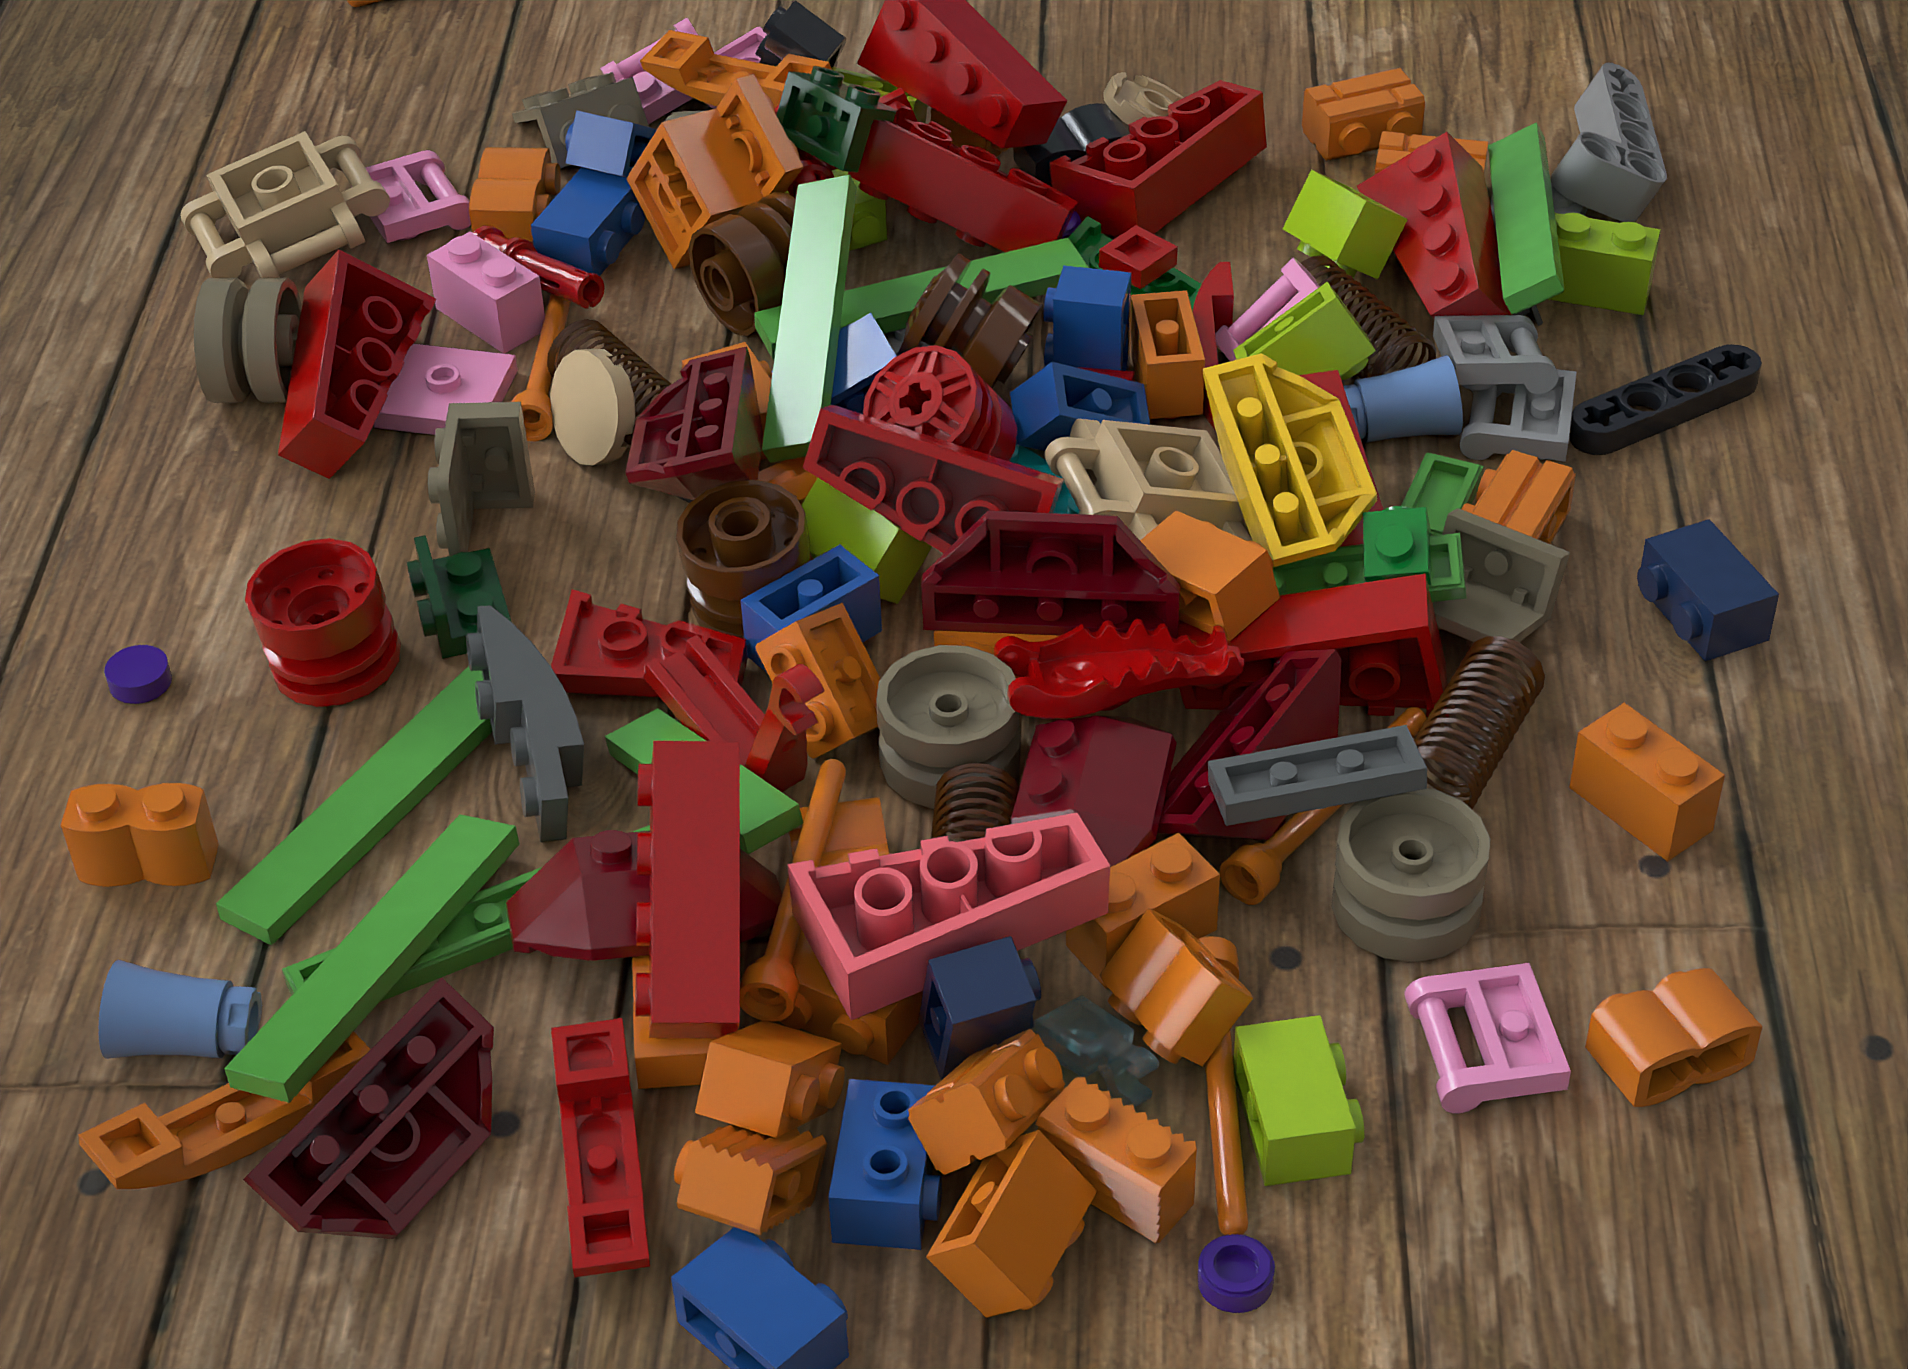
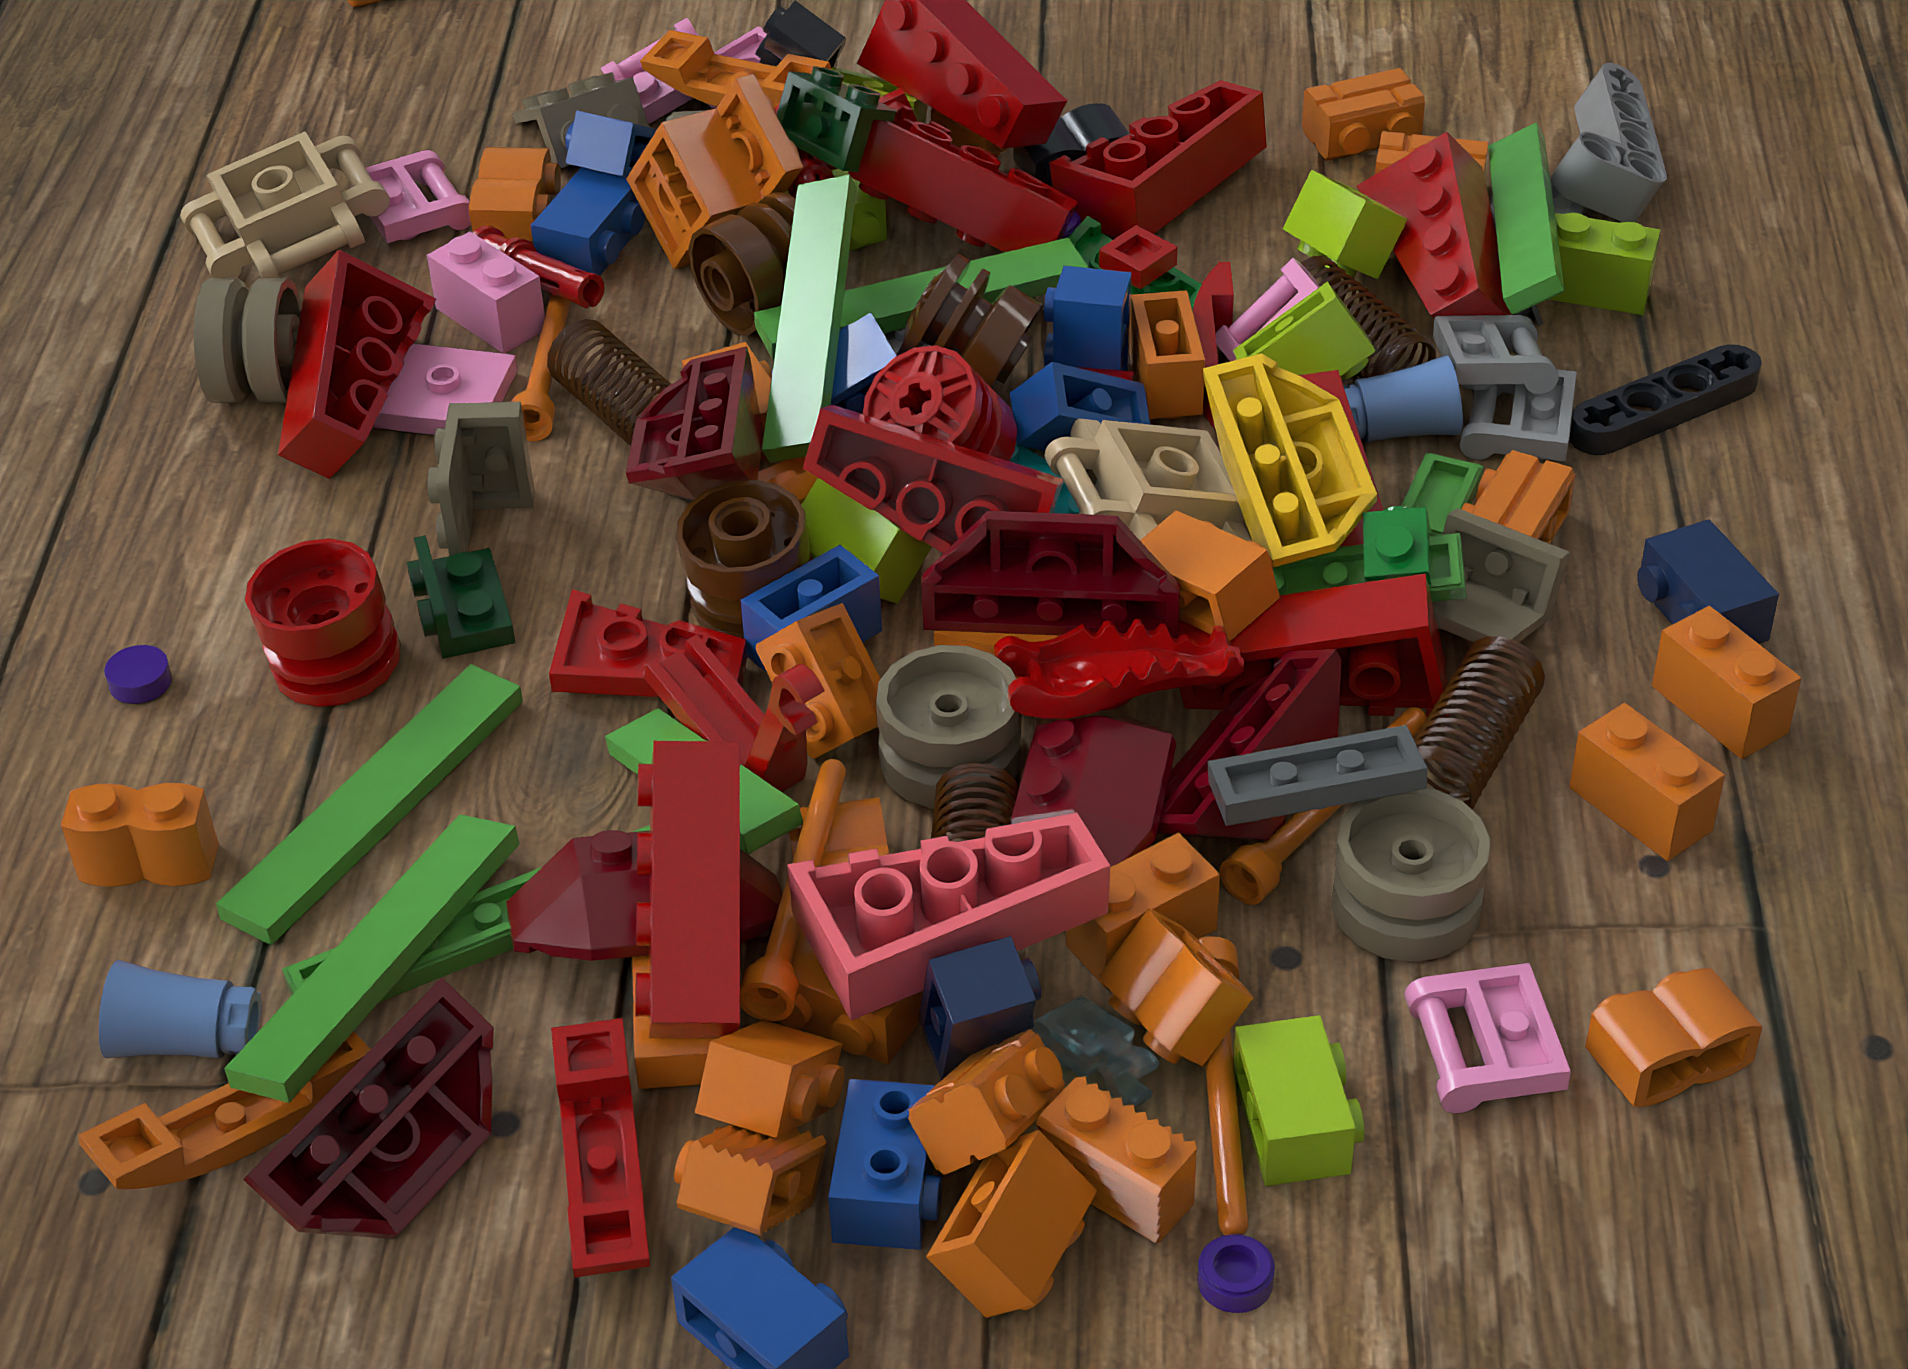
dark grey slope [466,605,584,842] -> none
tan tile [550,349,636,465] -> none
tan tile [1103,72,1184,125] -> none
none -> orange brick [1652,605,1802,760]

